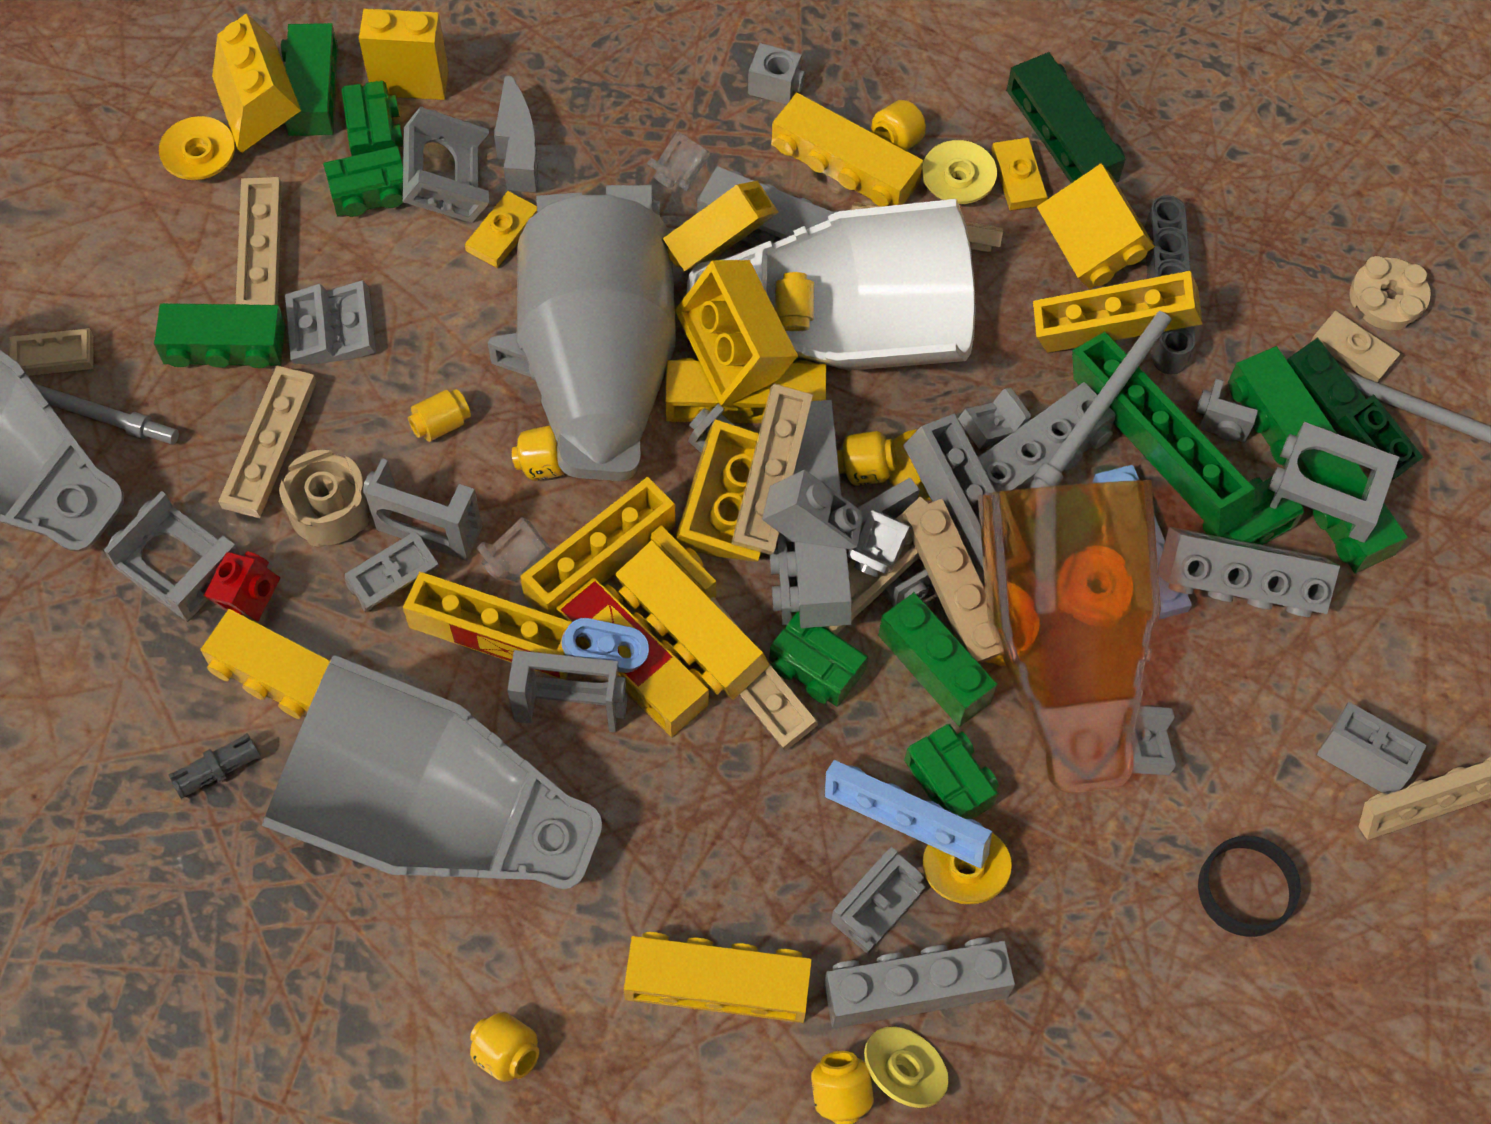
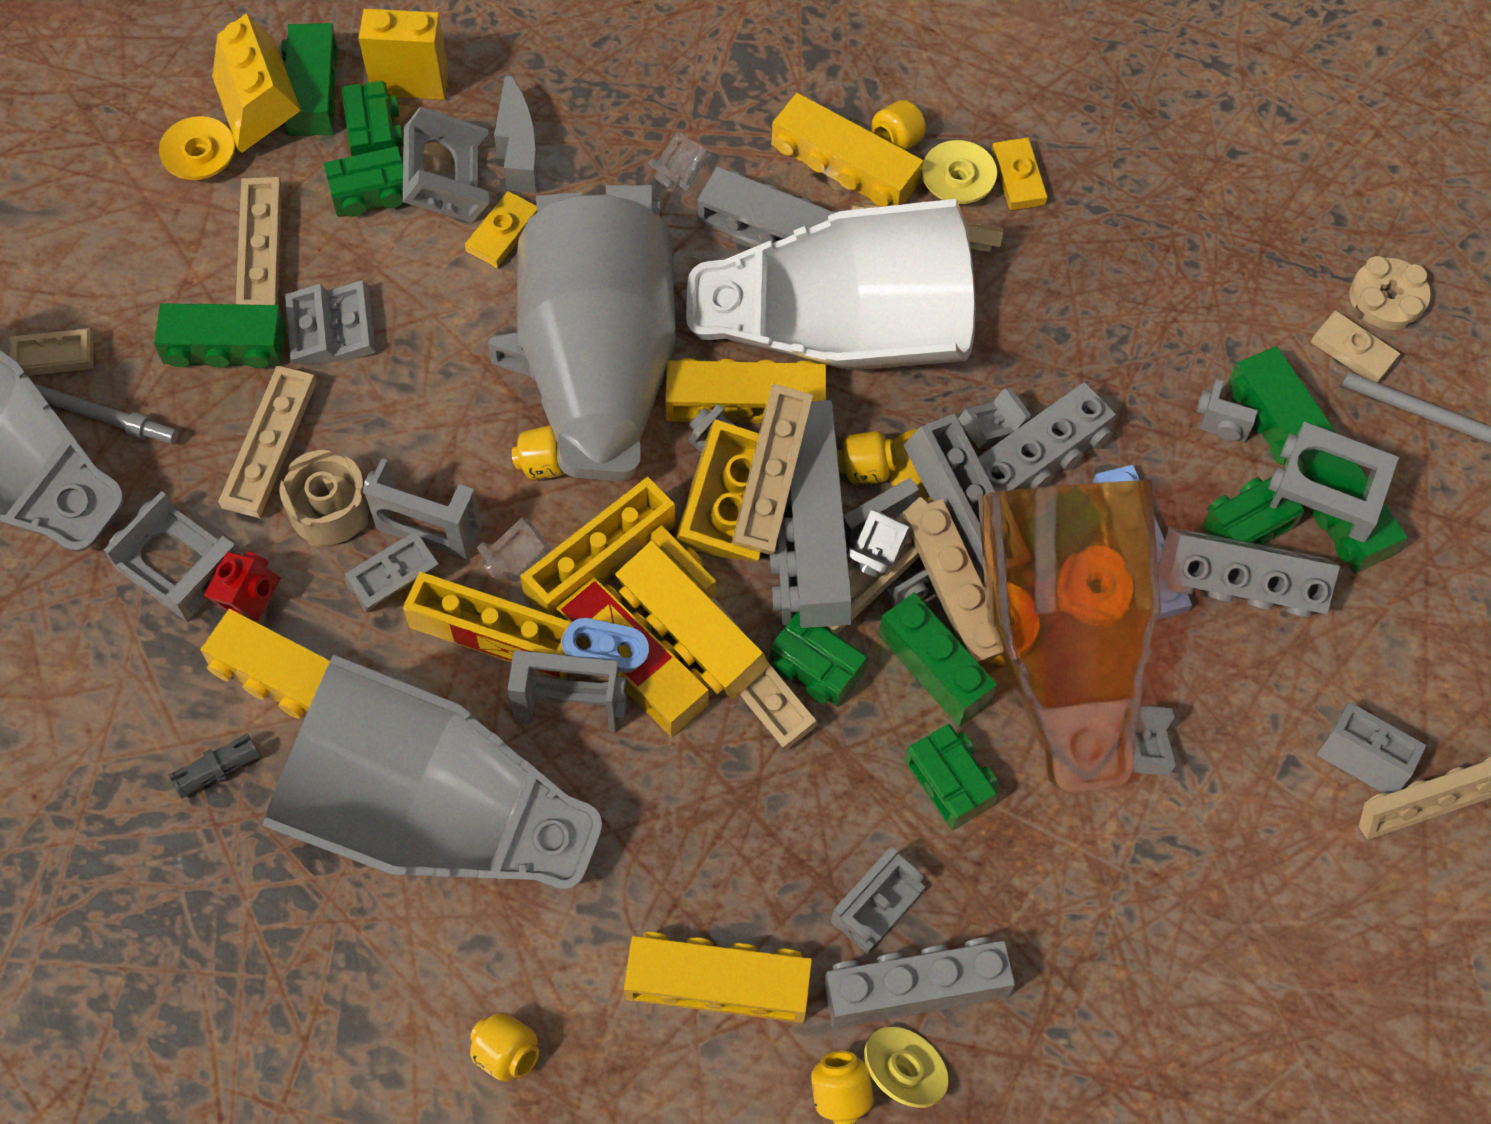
yellow brick [408,389,471,442] -> none
yellow brick [662,180,779,271] -> none
yellow slope [675,260,798,406] -> none
light grey brick [748,43,806,105] -> none
light grey slope [762,469,864,549] -> none
yellow brick [775,272,814,331] -> none
light blue plate [825,760,992,869] -> none
yellow dish [923,833,1012,904] -> none
dark green brick [1006,52,1126,183] -> none
light grey bar [1018,311,1172,514] -> none
yellow brick [1033,271,1203,353] -> none
yellow brick [1037,163,1155,289] -> none
green brick [1072,331,1255,537] -> none
dark grey beam [1145,195,1195,375] -> none
black tyre [1198,836,1301,937] -> none
dark green slope [1287,337,1424,481] -> none

